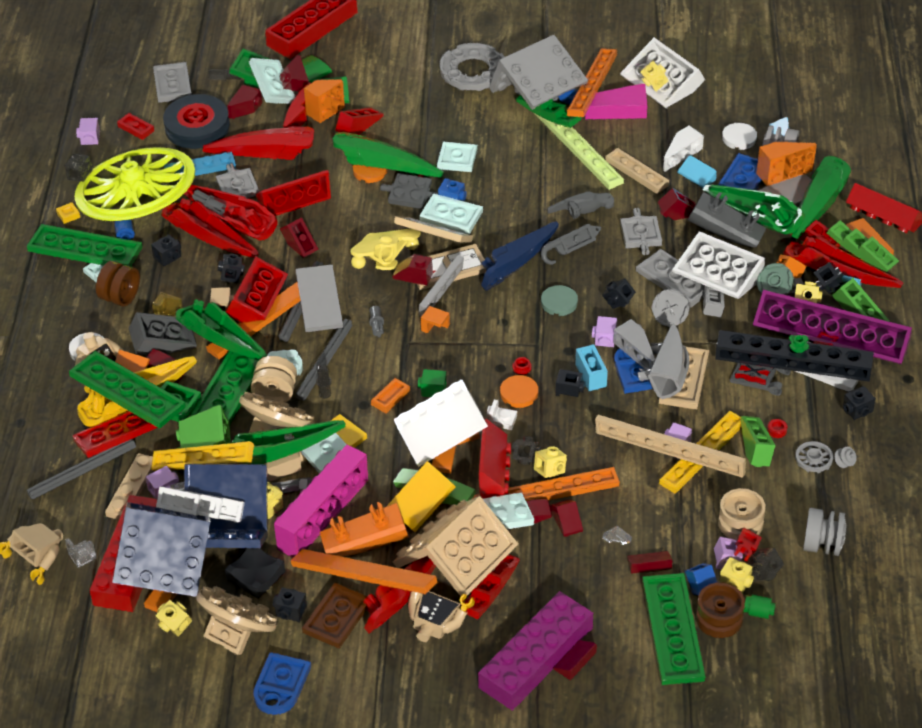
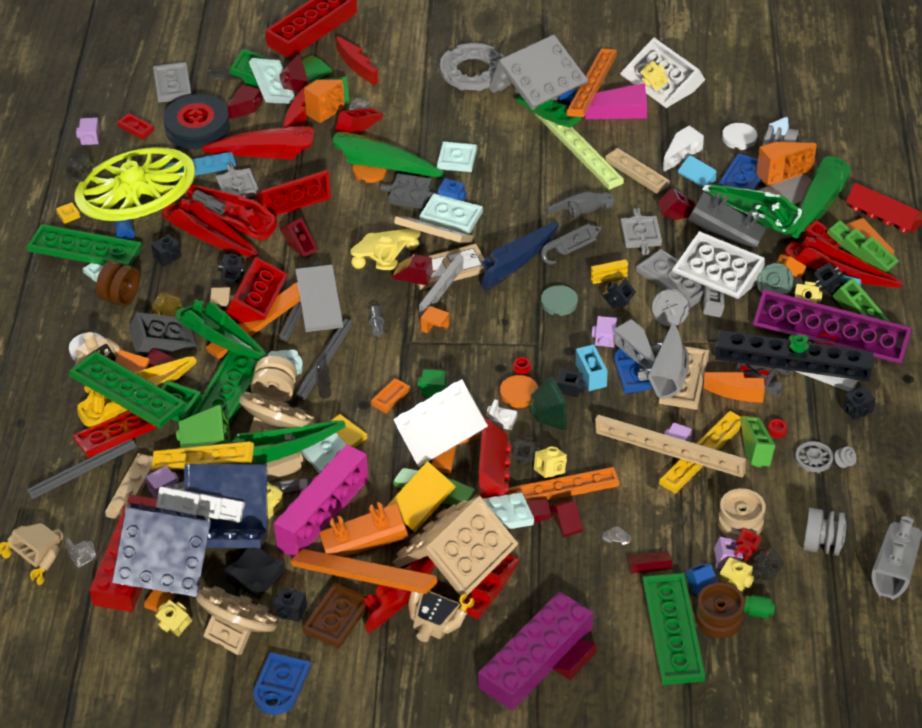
none -> red slope [336,36,378,85]
none -> clear tile [348,98,371,110]
none -> clear green slope [528,376,567,430]
none -> yellow tile [591,259,628,284]
none -> orange slope [703,372,765,403]
none -> light grey piece [872,516,922,600]

